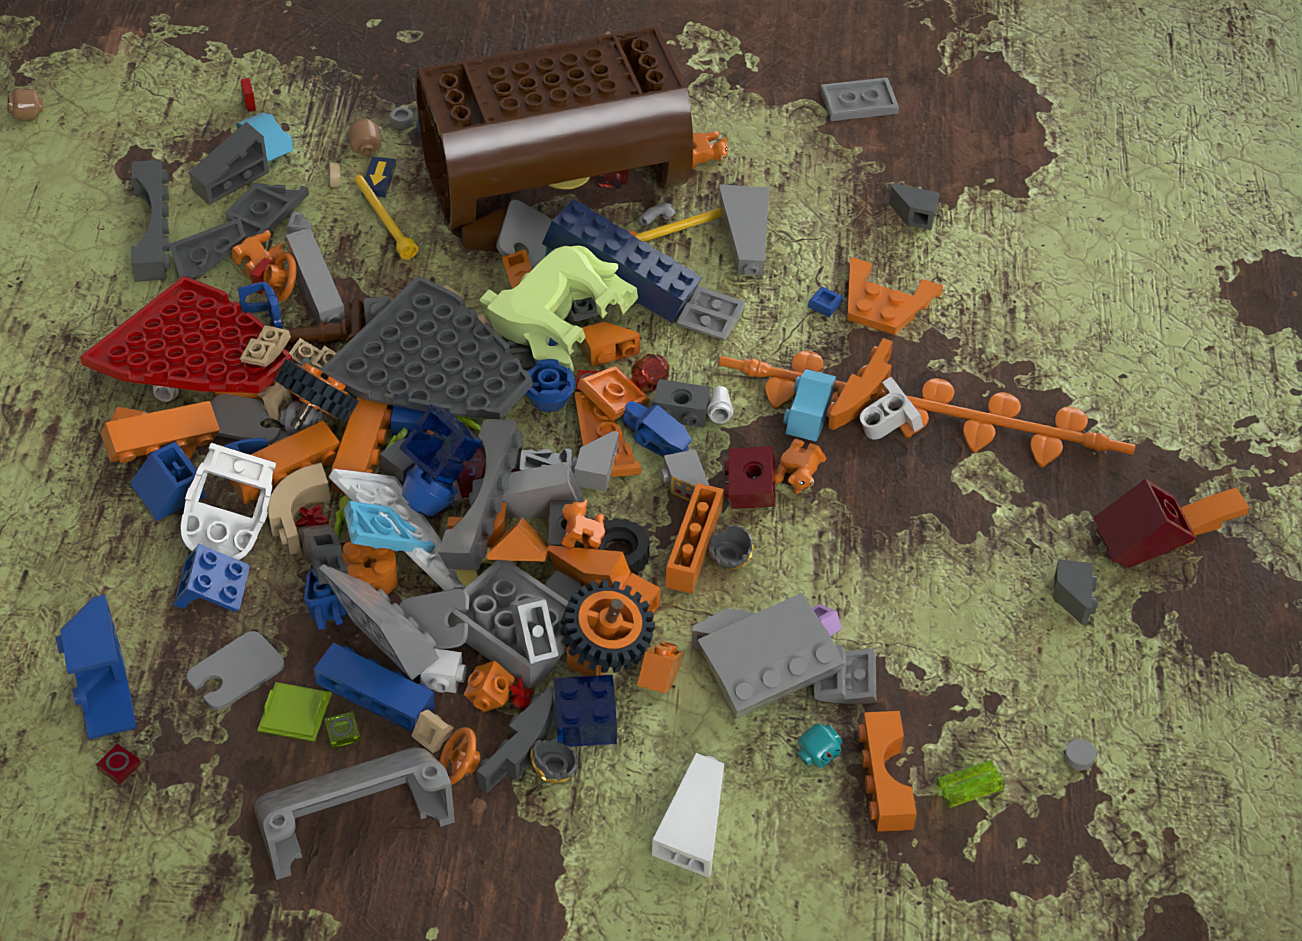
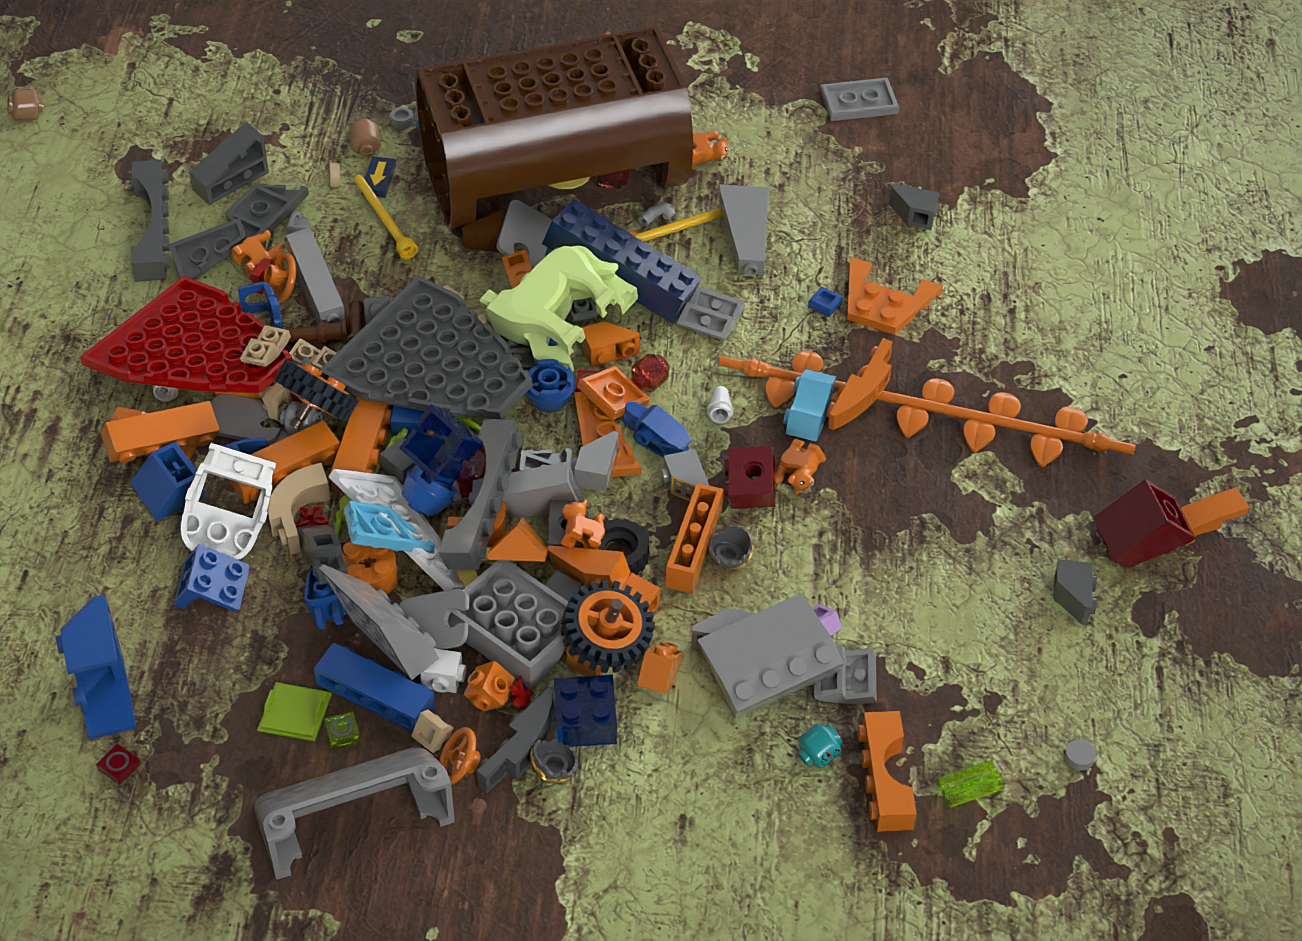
light grey piece [187,631,284,710] -> none
medium azure brick [236,112,293,162] -> none
red tile [240,78,256,112] -> none
light grey slope [510,596,559,664] -> none
white slope [652,753,724,878] -> none
dark grey brick [653,379,711,428] -> none
white tile [860,377,923,440] -> none

